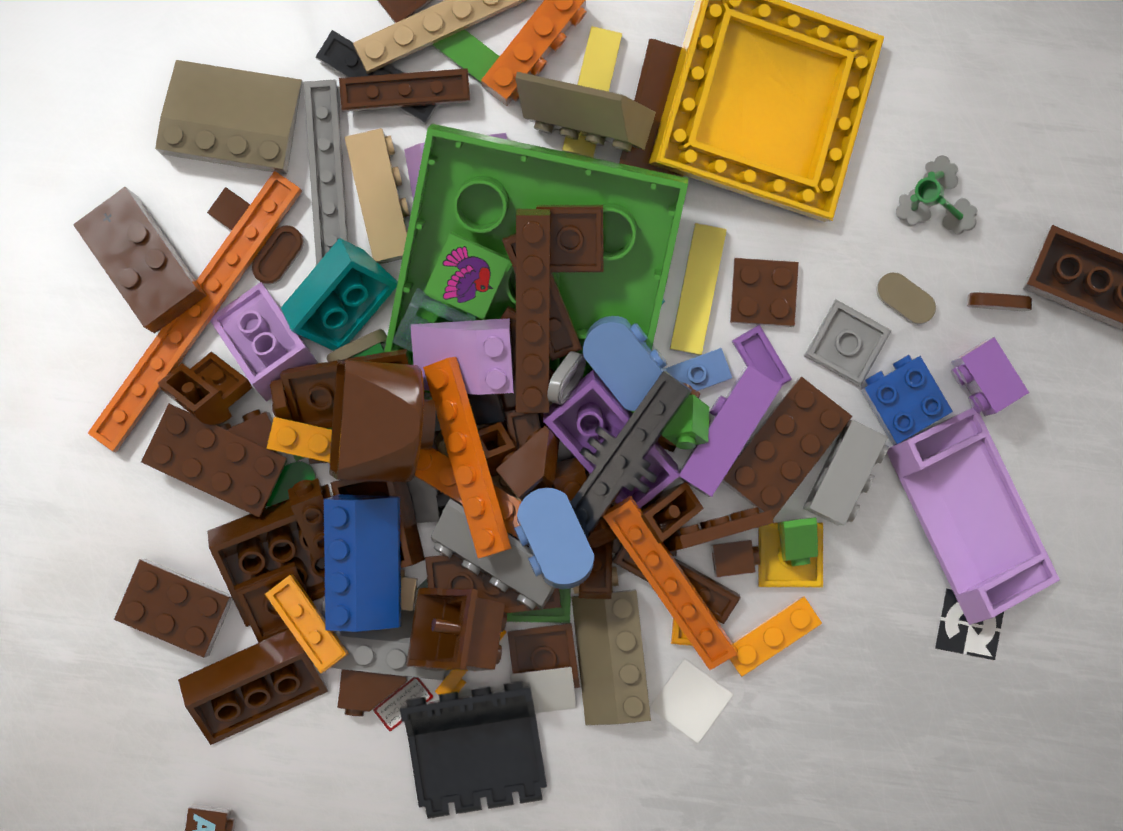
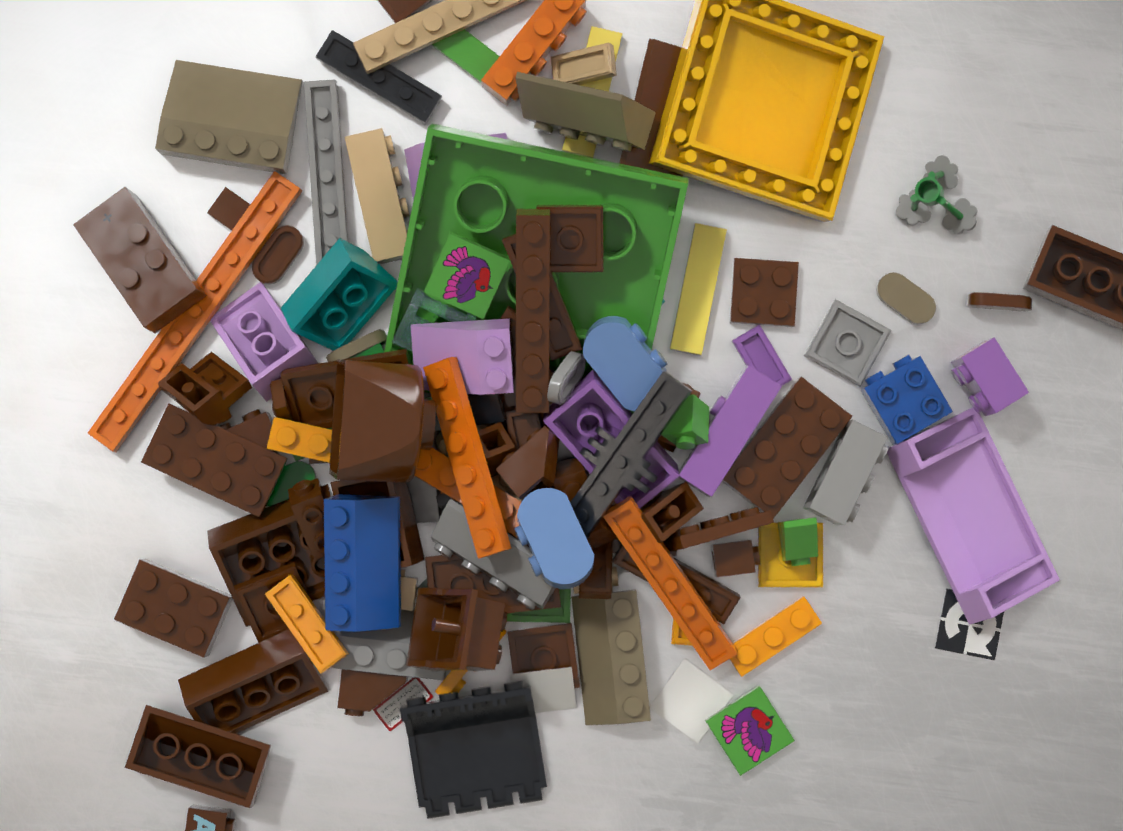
reddish brown tile [339,68,470,112] -> none
medium blue plate [666,348,732,391] -> none
none -> reddish brown slope [125,705,271,808]
none -> tan tile [551,42,617,85]
none -> tile [705,685,795,776]

